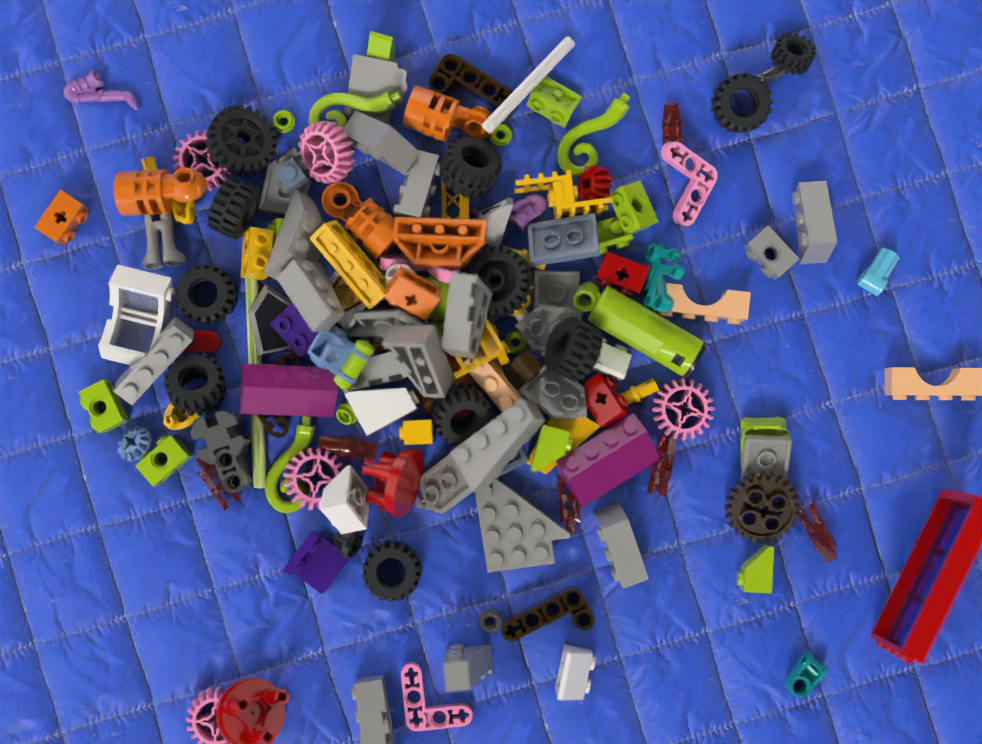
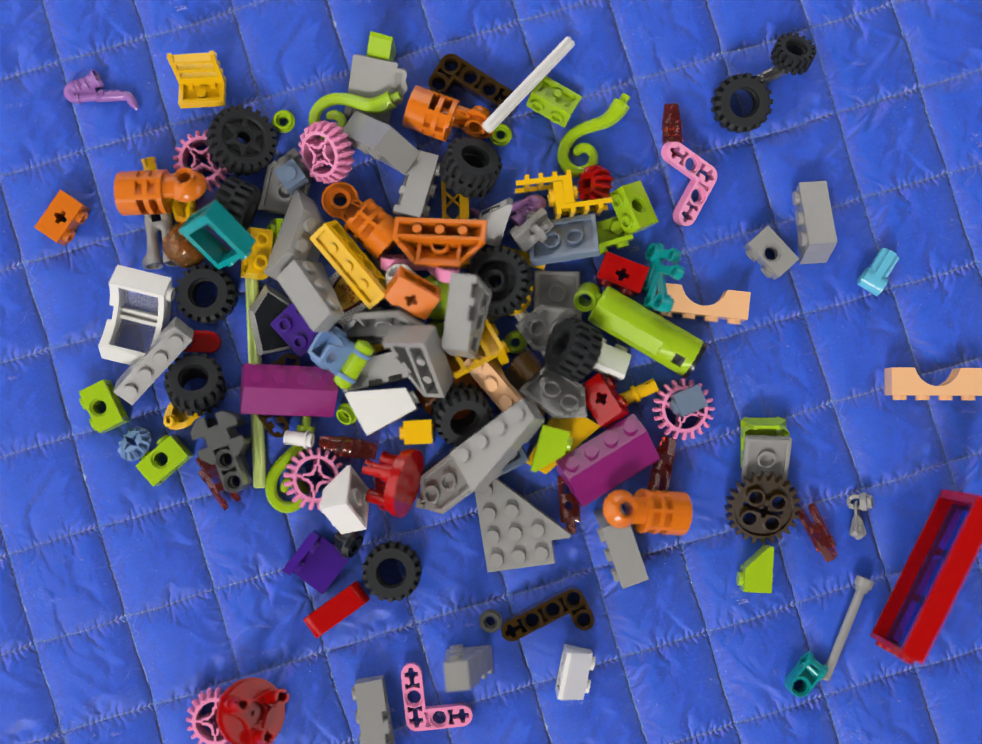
none -> clear orange cylinder [162,221,206,268]
none -> yellow plate [167,51,226,109]
none -> teal window [178,200,256,270]
none -> white pin [283,430,315,449]
none -> red beam [303,580,370,638]
none -> light grey hips [510,208,554,253]
none -> orange cylinder [603,488,693,536]
none -> sand blue brick [669,384,708,417]
none -> light grey piece [822,575,875,681]
none -> light grey piece [847,493,874,540]

